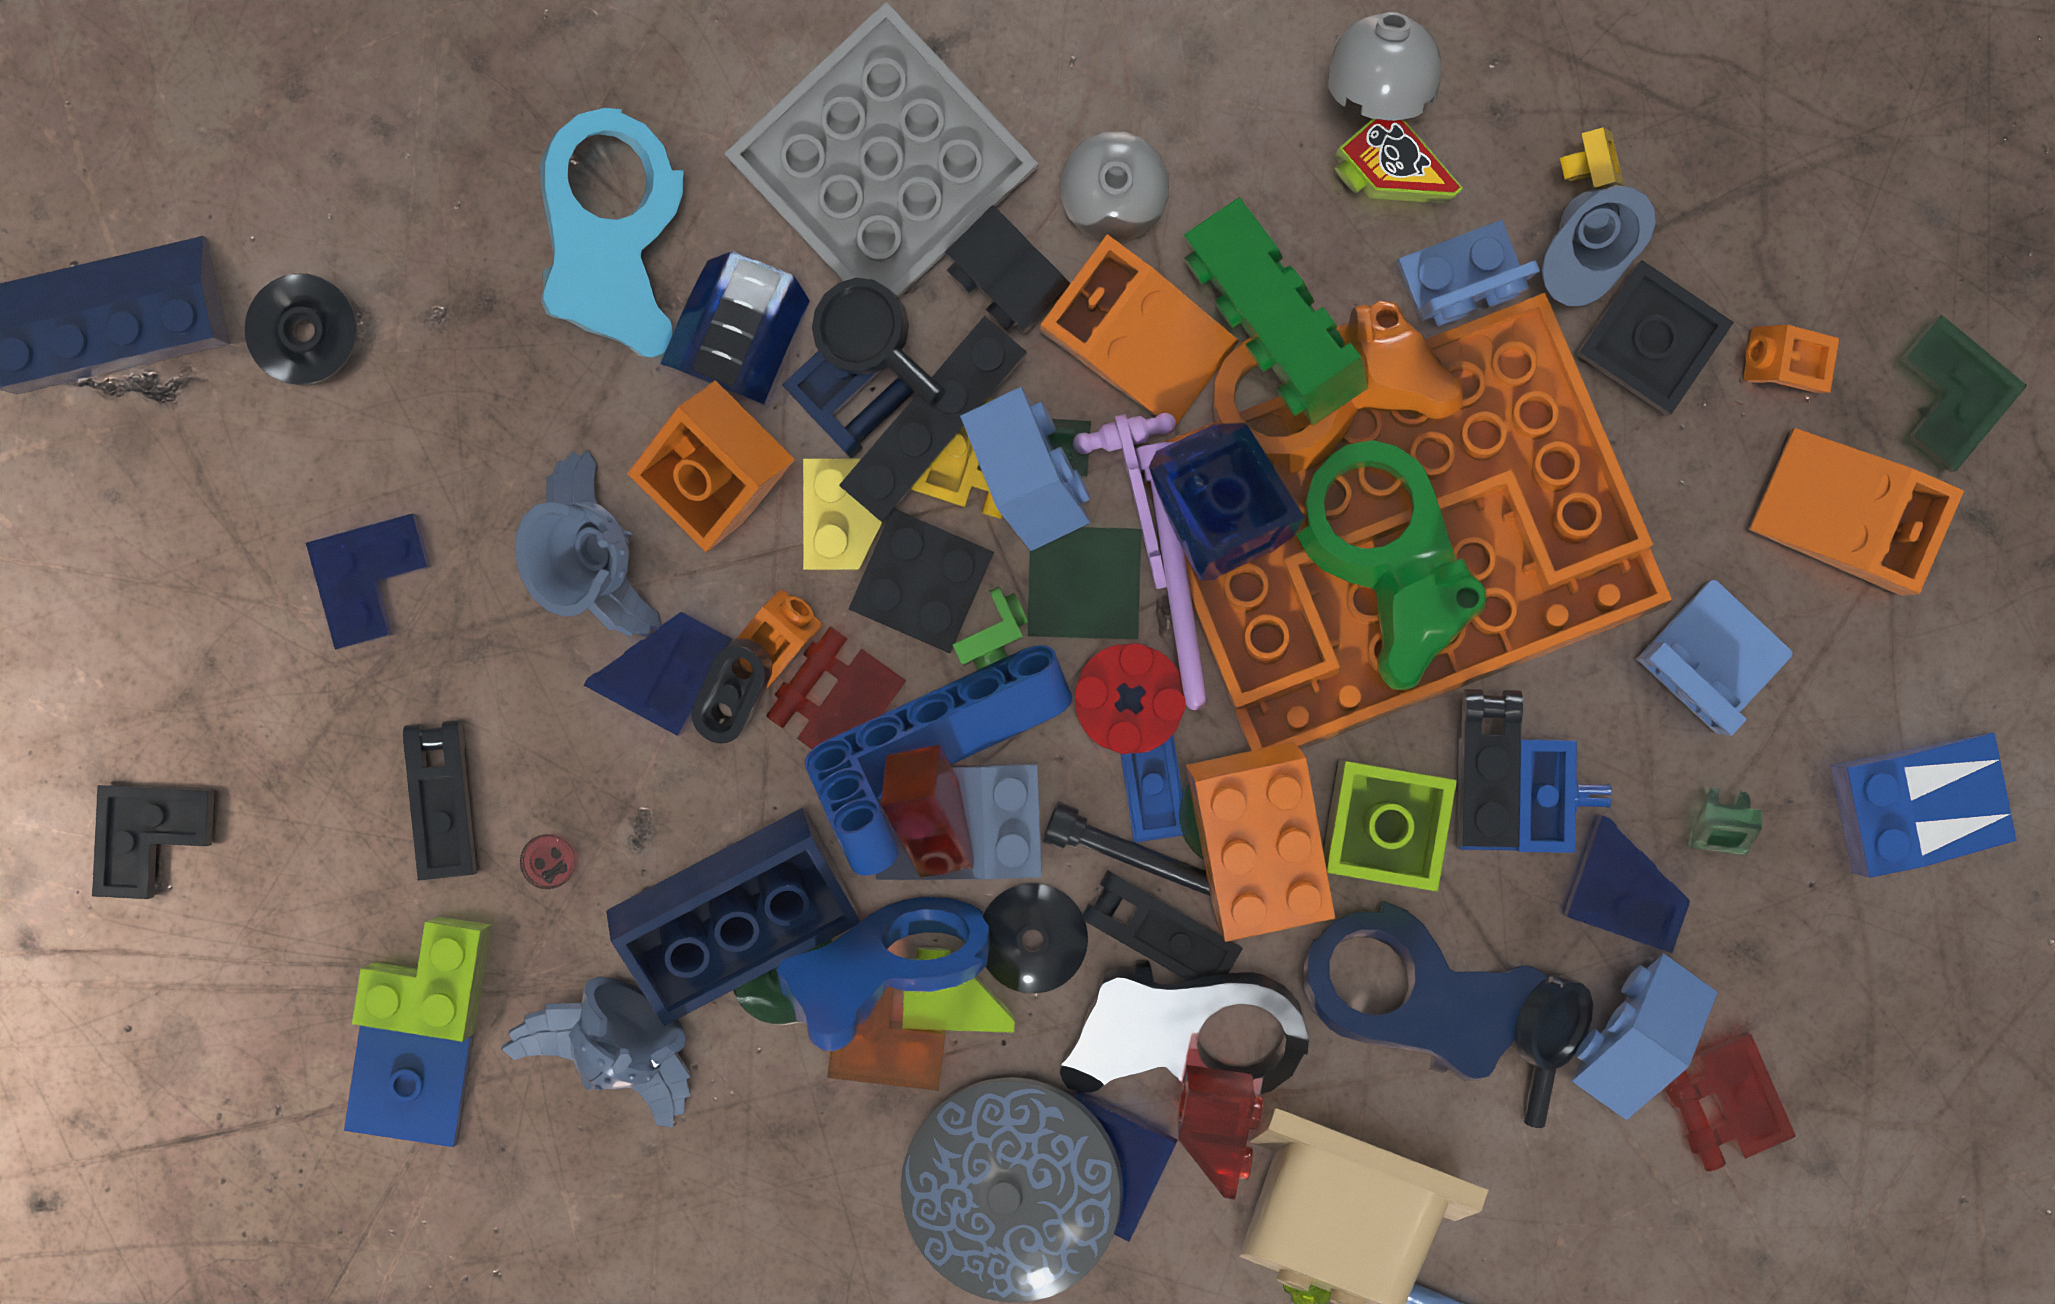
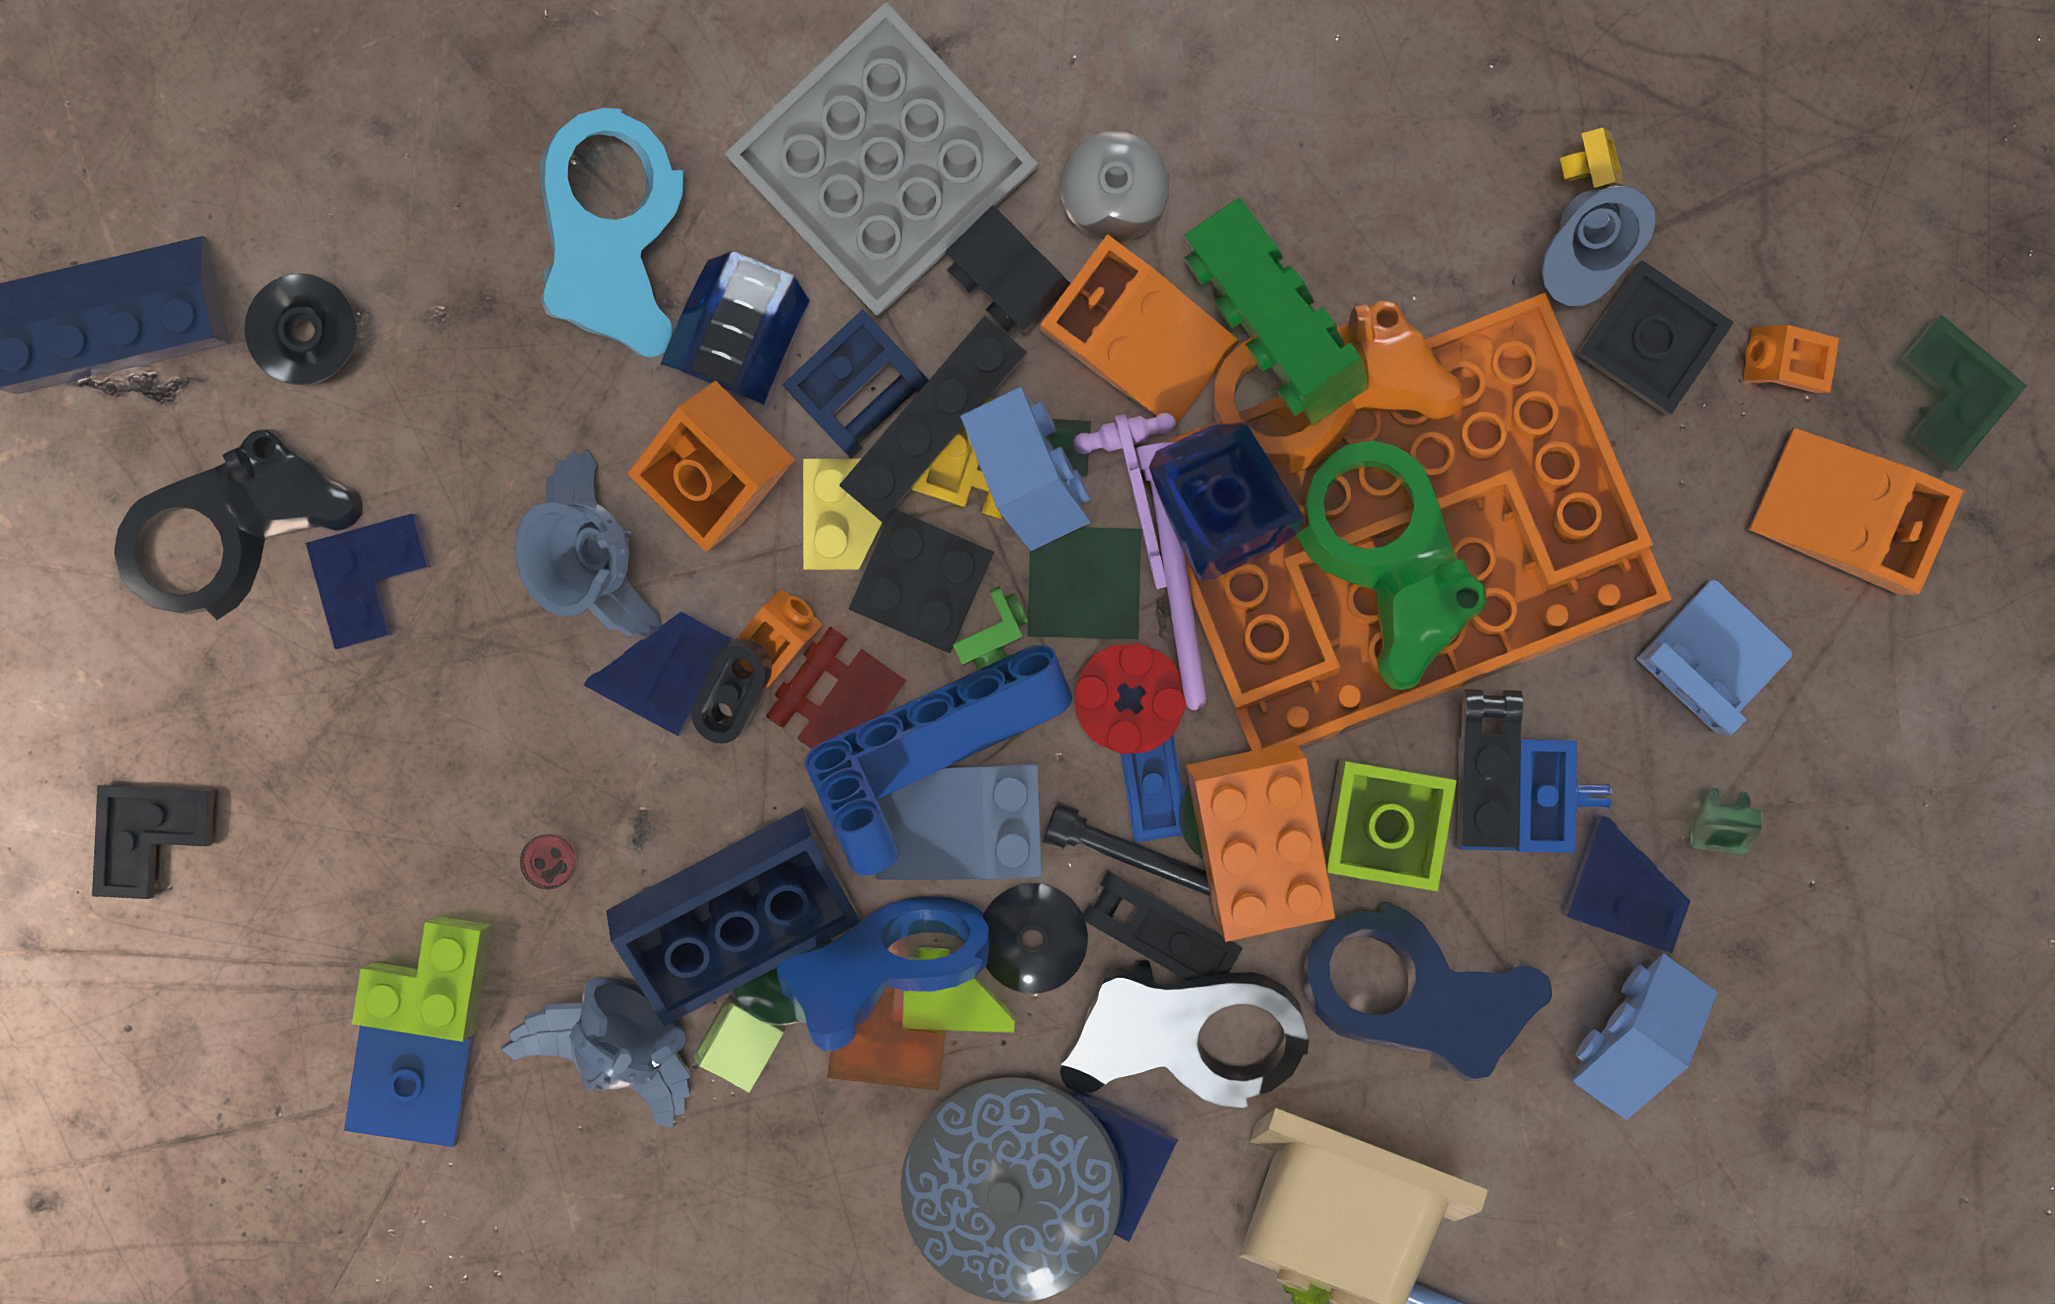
black plate [403,720,477,881] -> none
black piece [812,278,945,406] -> none
clear red slope [881,744,974,878] -> none
clear red slope [1177,1065,1263,1200] -> none
light grey cylinder [1328,12,1441,121] -> none
slope [1334,119,1463,204] -> none
medium blue bracket [1396,219,1540,327] -> none
black piece [1515,975,1593,1128] -> none
clear red plate [1665,1032,1796,1172] -> none
blue slope [1830,732,2017,878] -> none
none -> black animal [114,429,363,620]
none -> yellowish green piece [693,997,786,1093]

